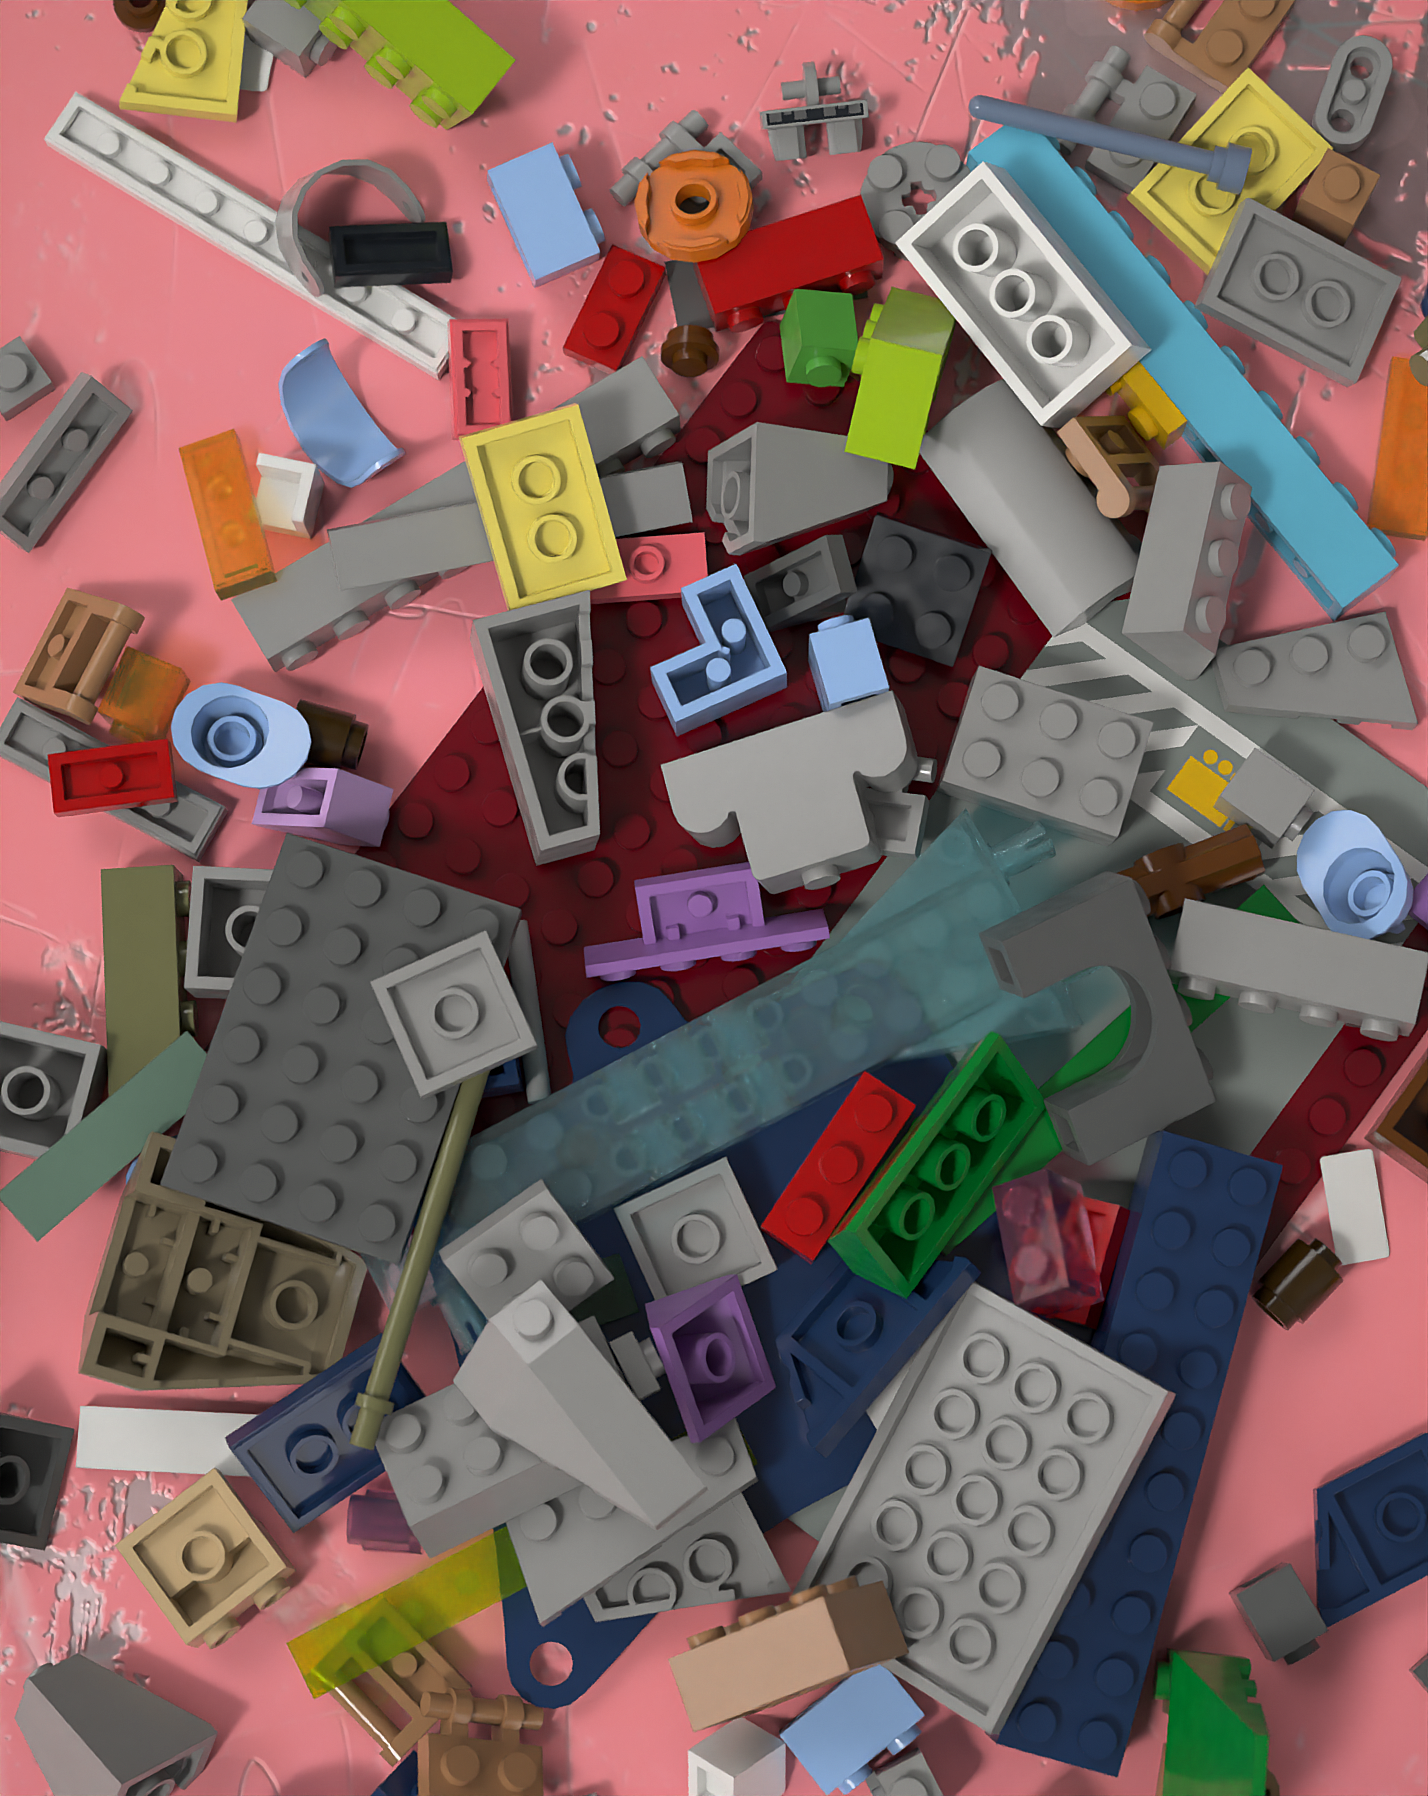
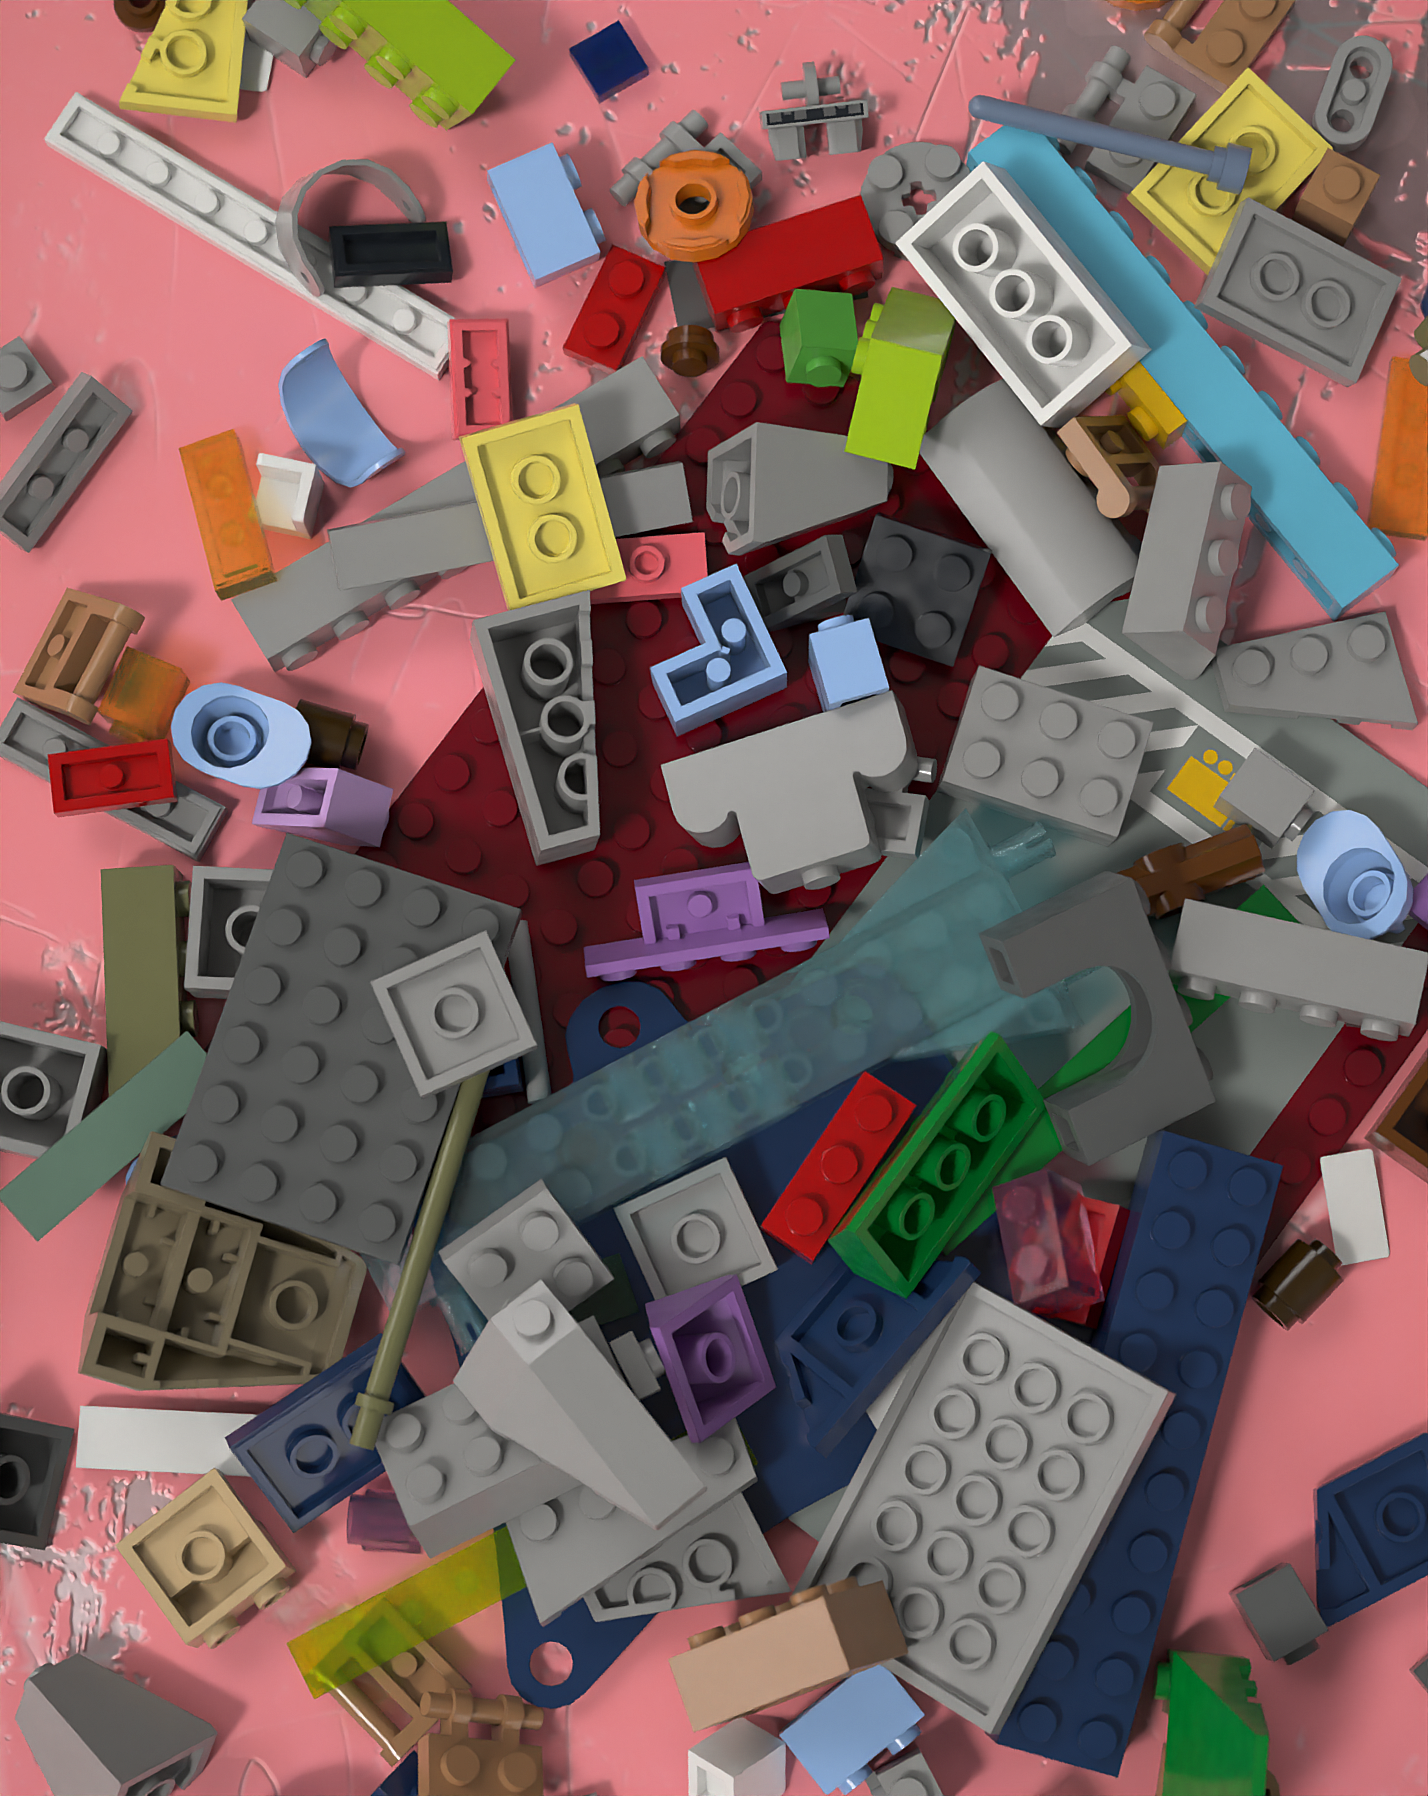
none -> clear blue tile [569,20,649,104]

